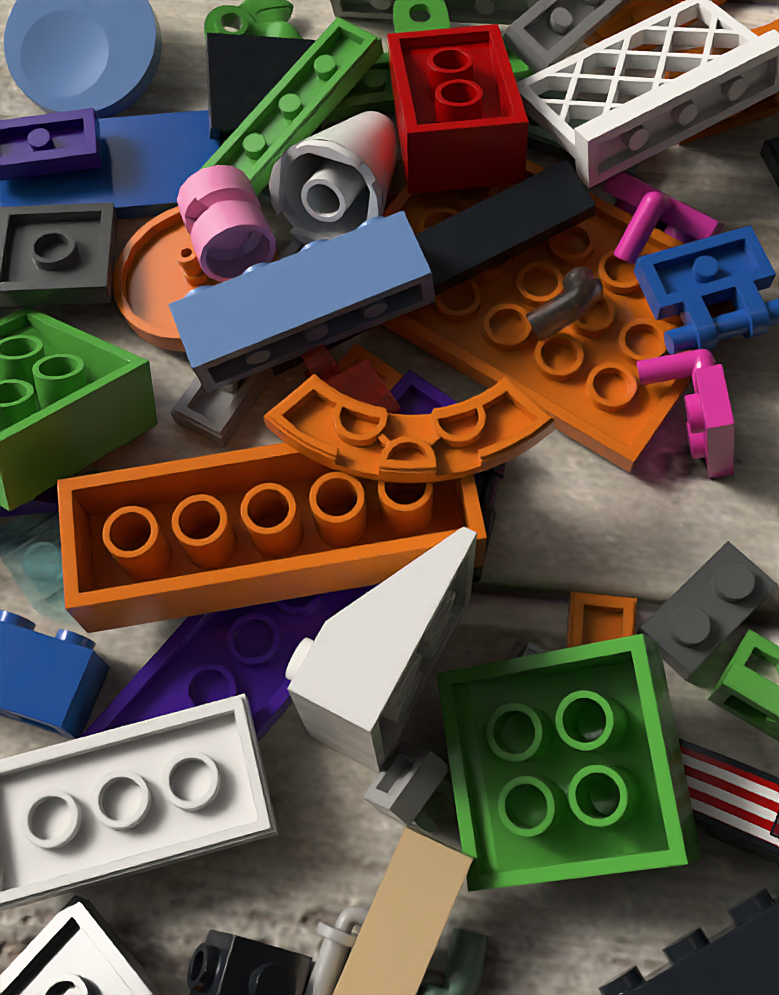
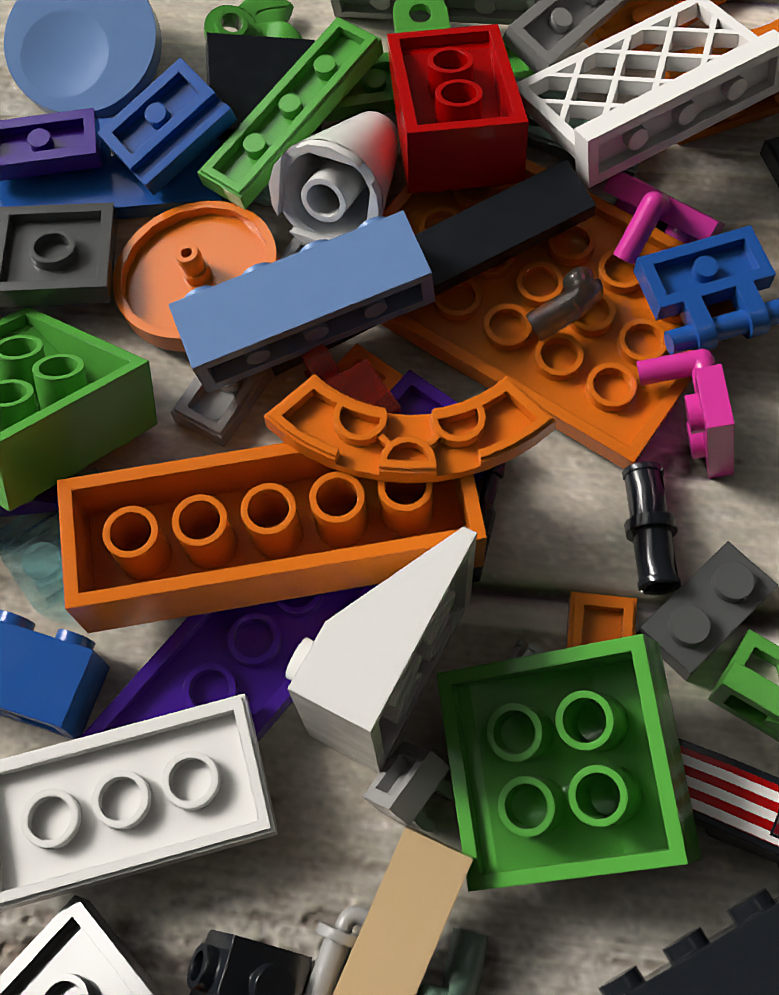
bright pink wheel [177,165,276,282] -> none
none -> blue plate [97,57,237,196]
none -> black pin [622,461,681,595]

